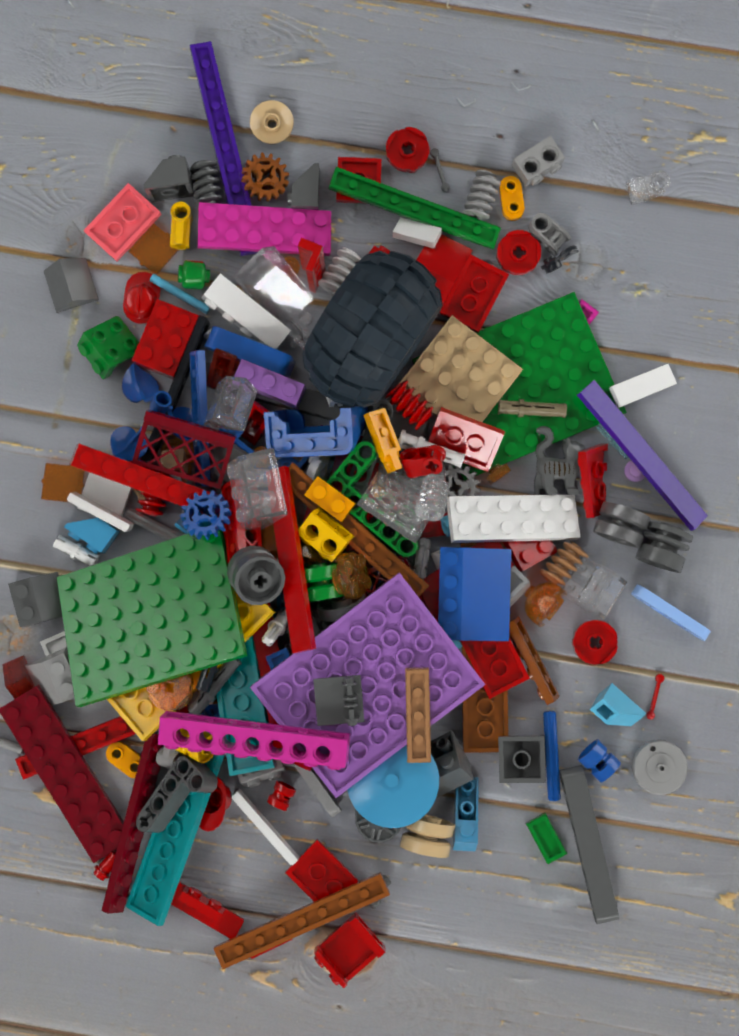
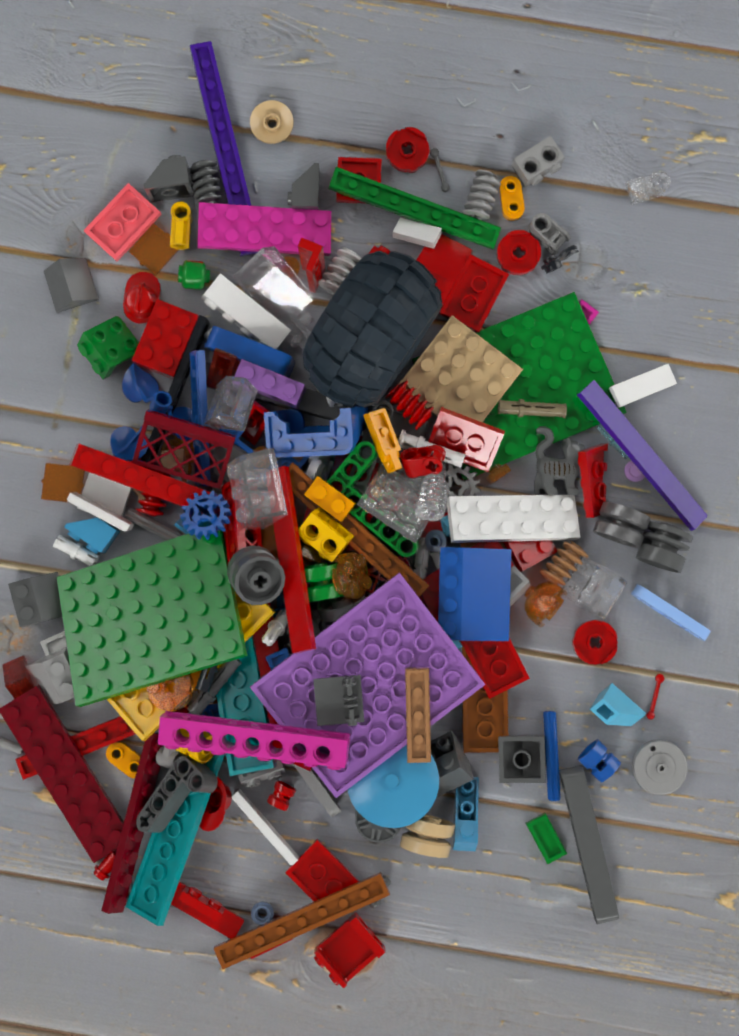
medium azure bar [149,274,211,315] -> none
dark orange gear [241,152,289,202] -> none
dark orange plate [509,616,560,705] -> none
none -> sand blue plate [251,901,274,925]
none -> sand blue plate [425,530,447,552]

